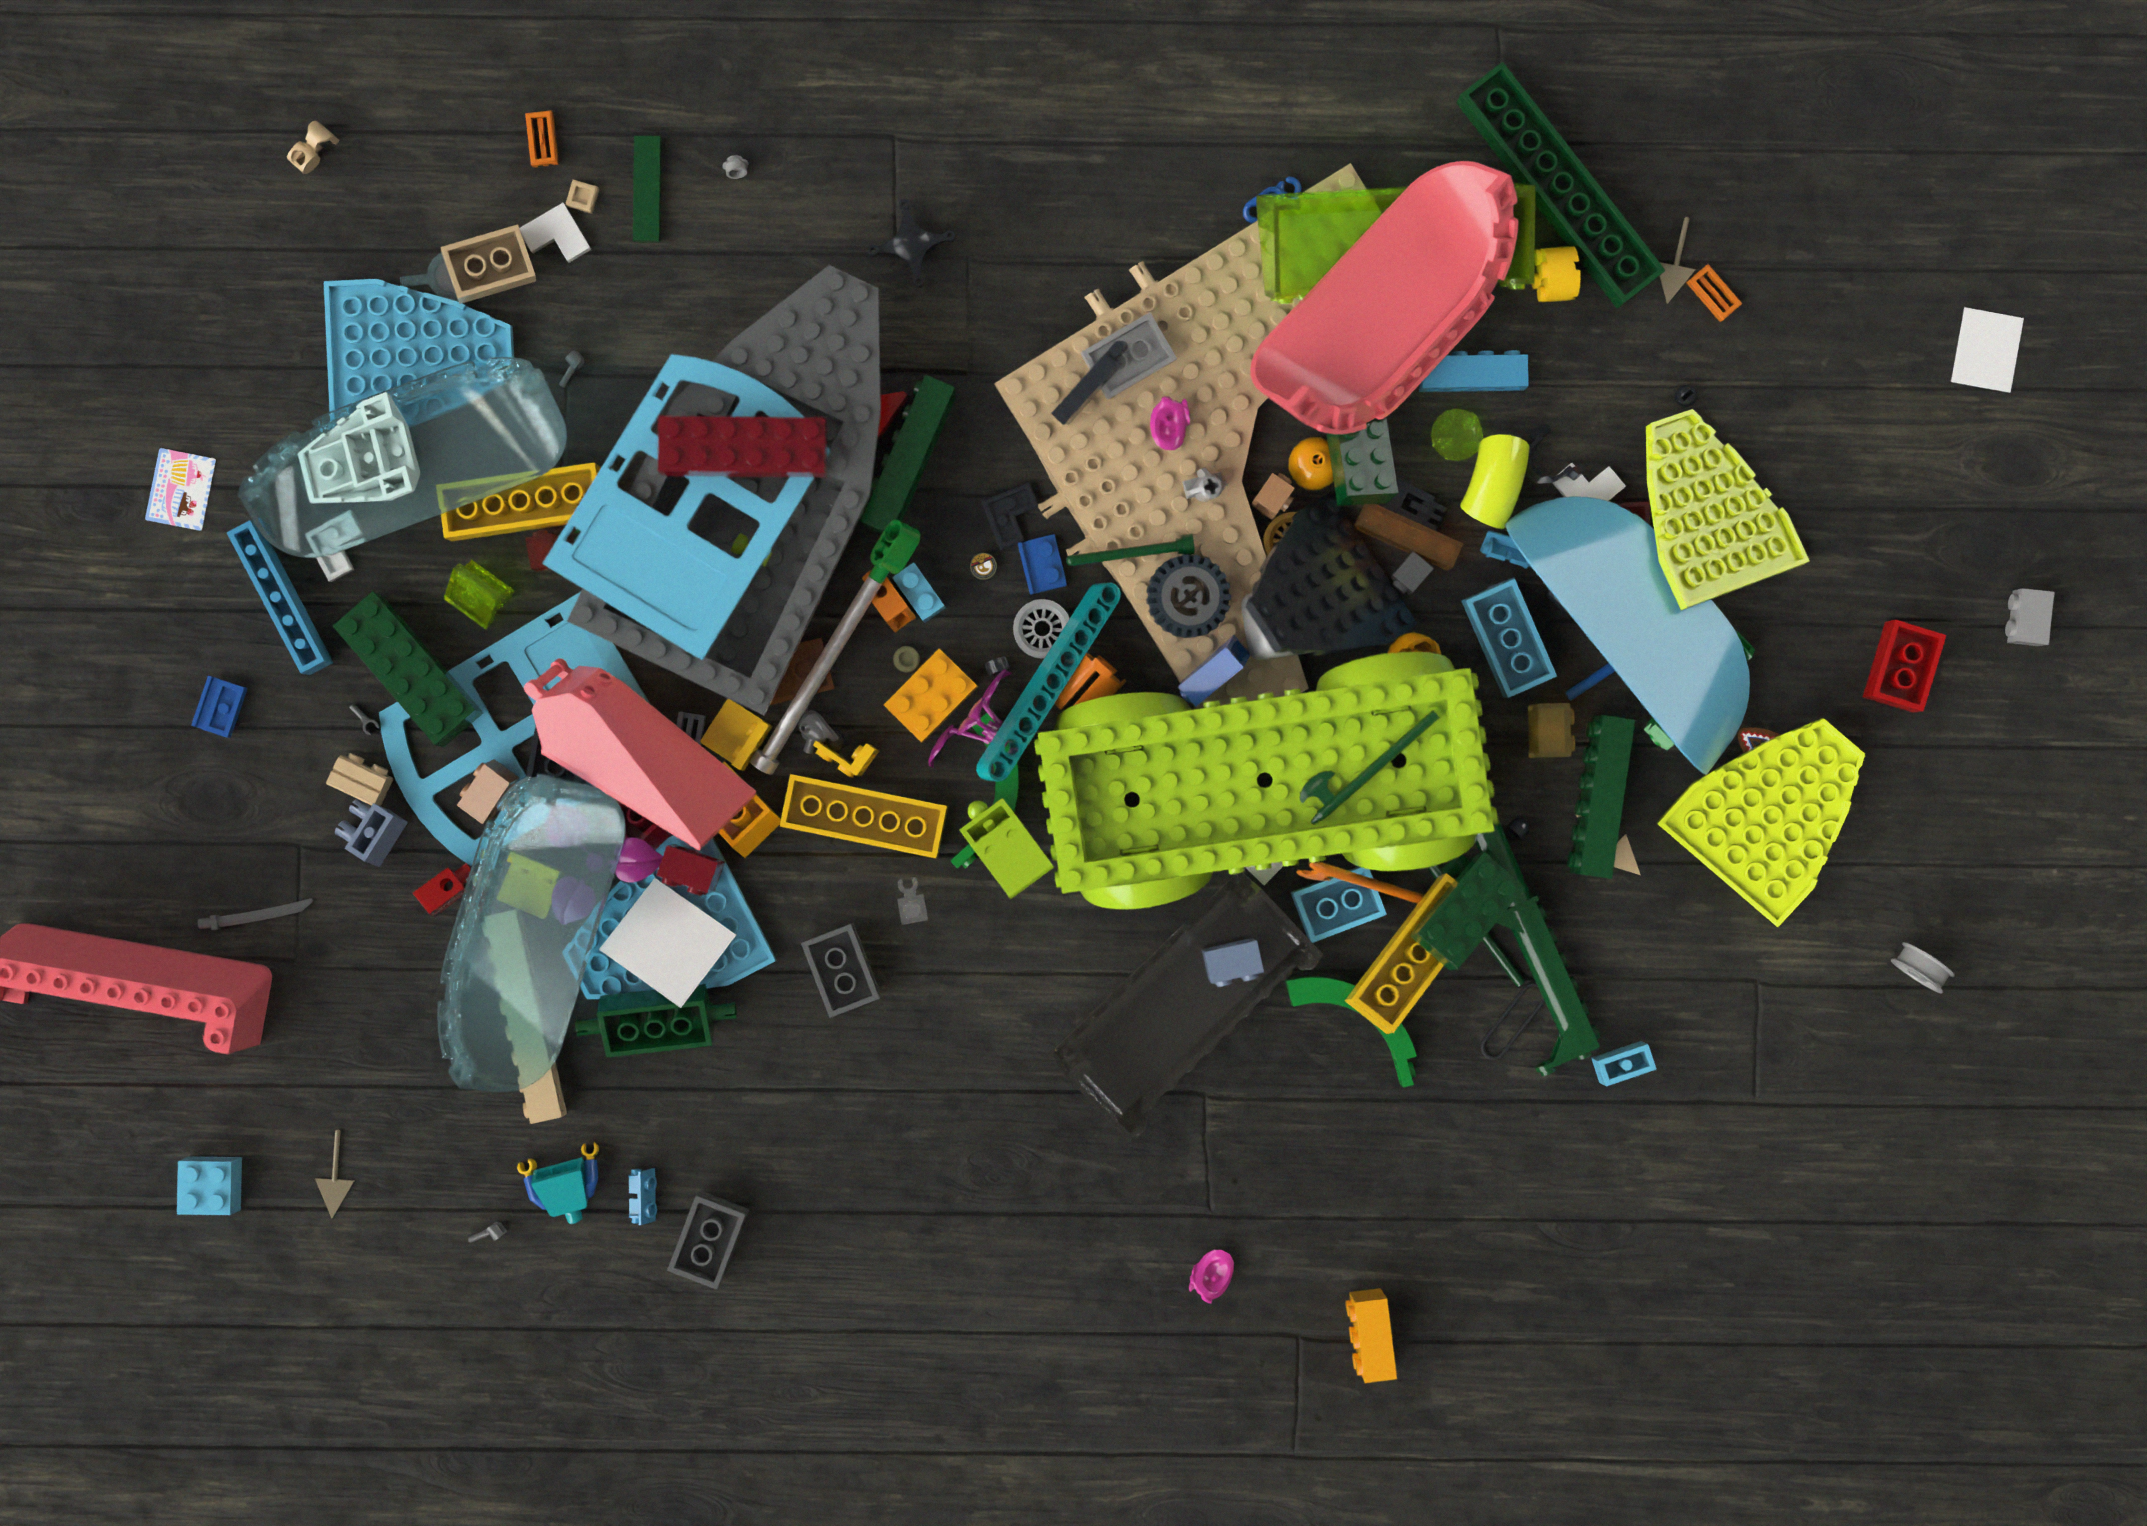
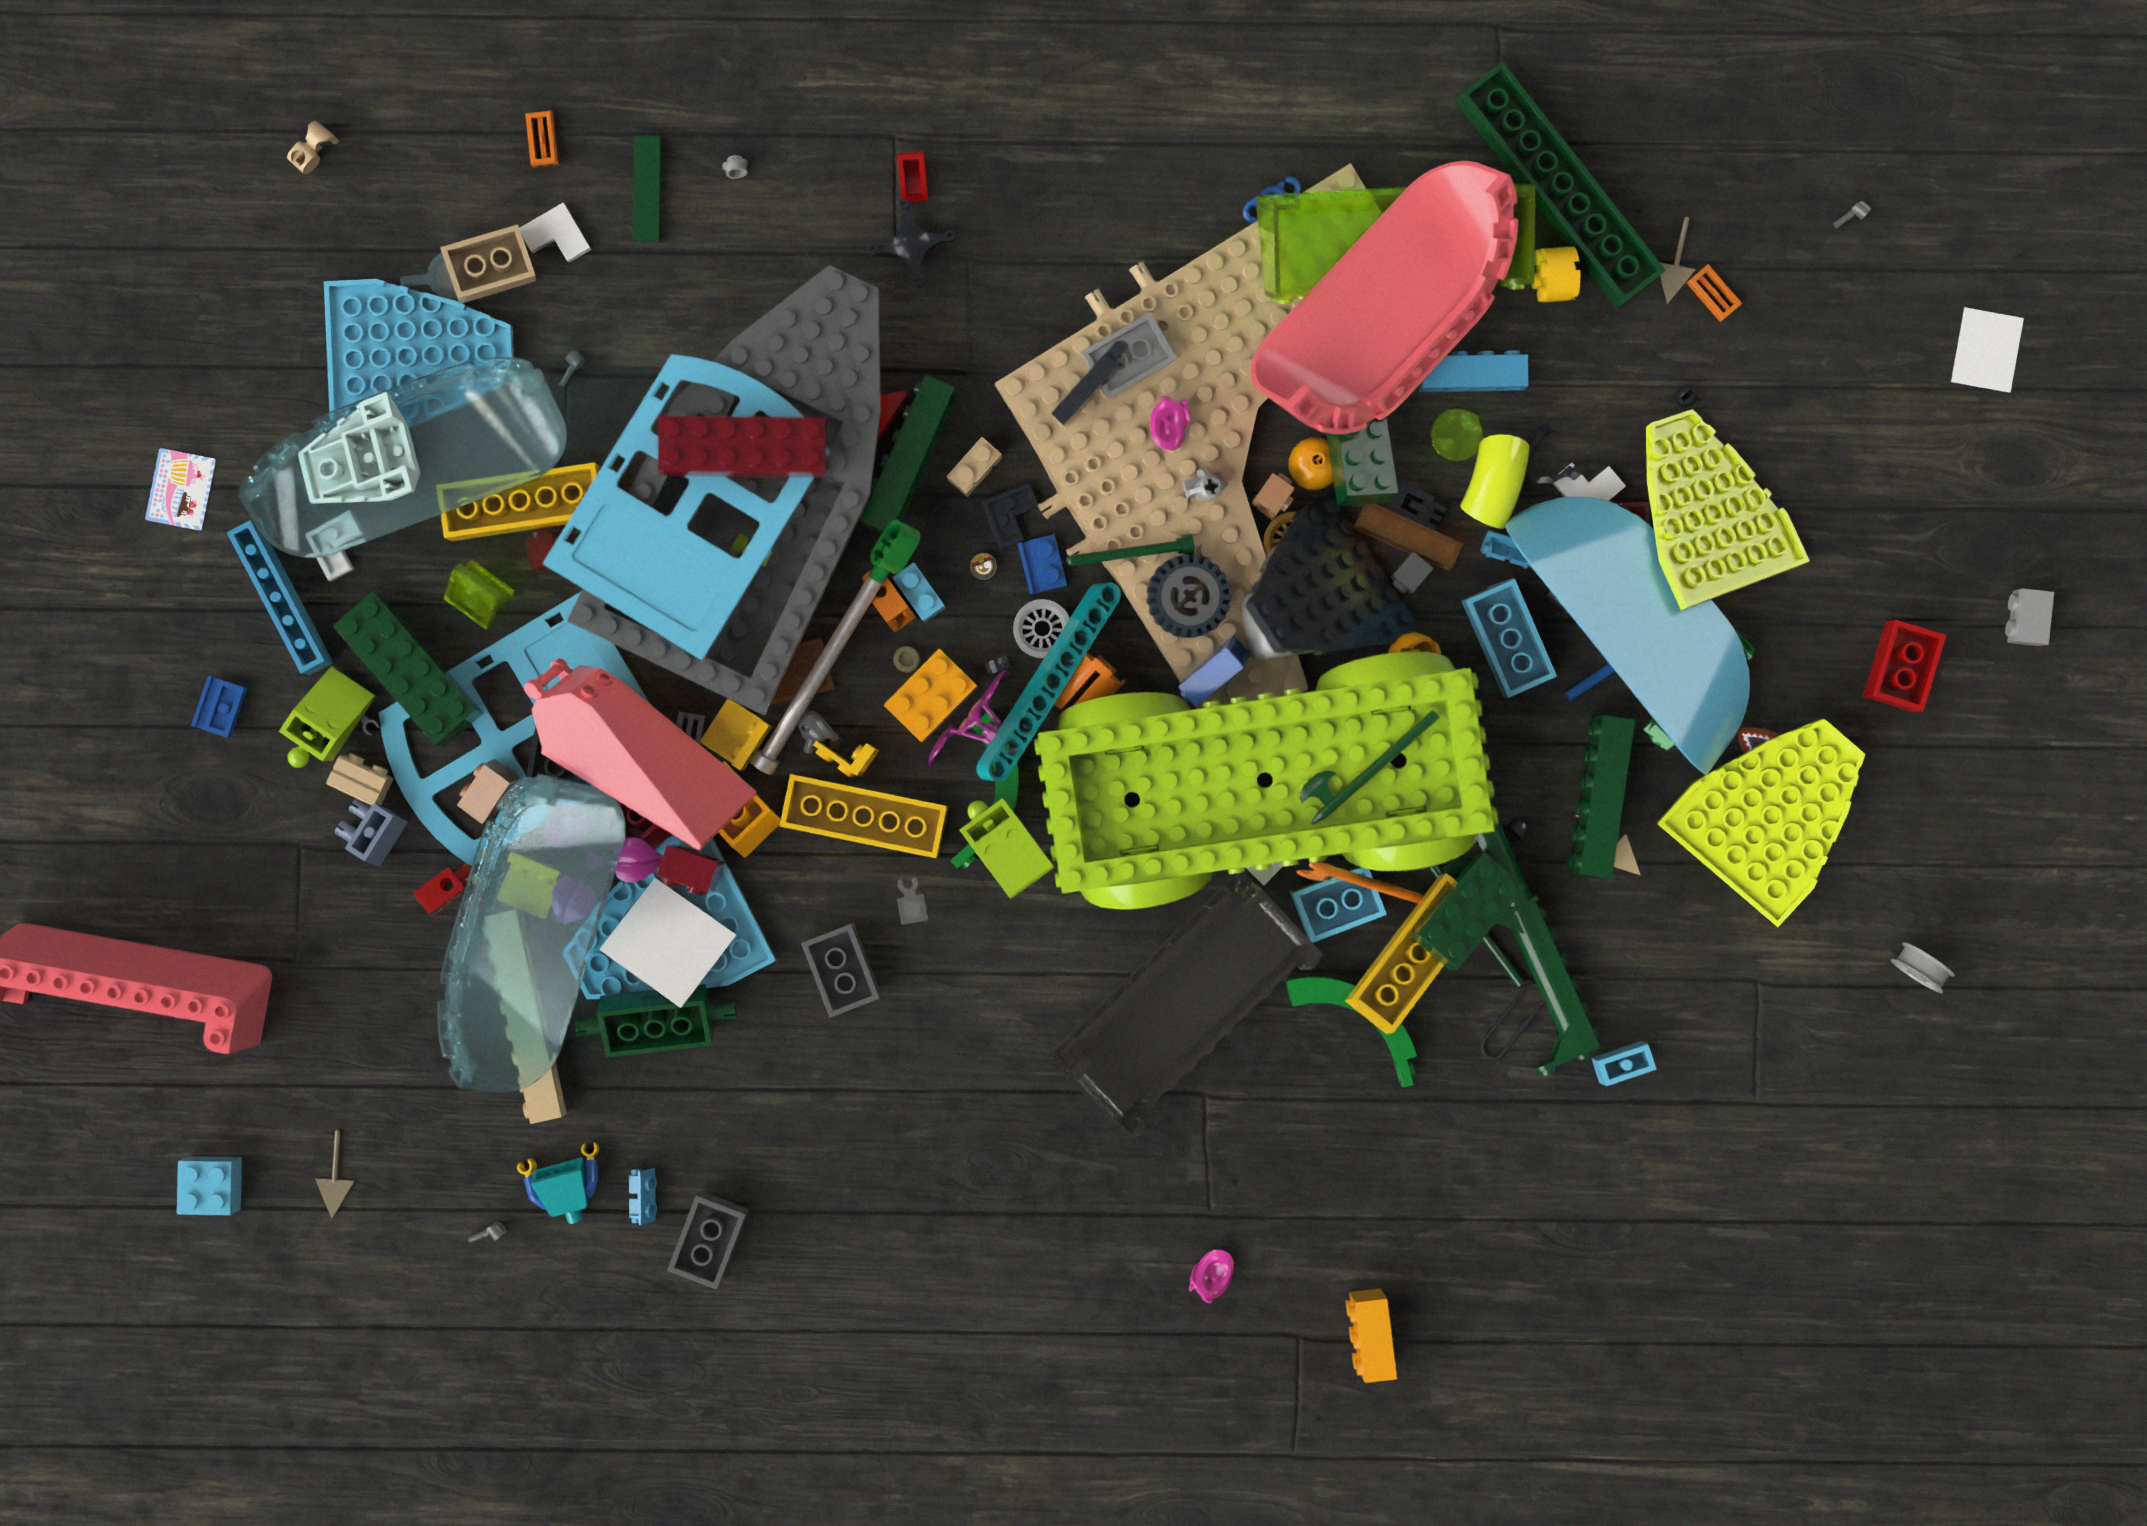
dark grey sword [198,898,314,930] -> none
tan tile [565,180,599,214] -> none
sand blue brick [1202,938,1264,987] -> none
clear yellow brick [1528,703,1575,758] -> none
none -> lime slope [279,666,376,768]
none -> red slope [897,151,928,202]
none -> tan brick [947,437,1002,497]
none -> dark grey hand [1833,201,1871,228]

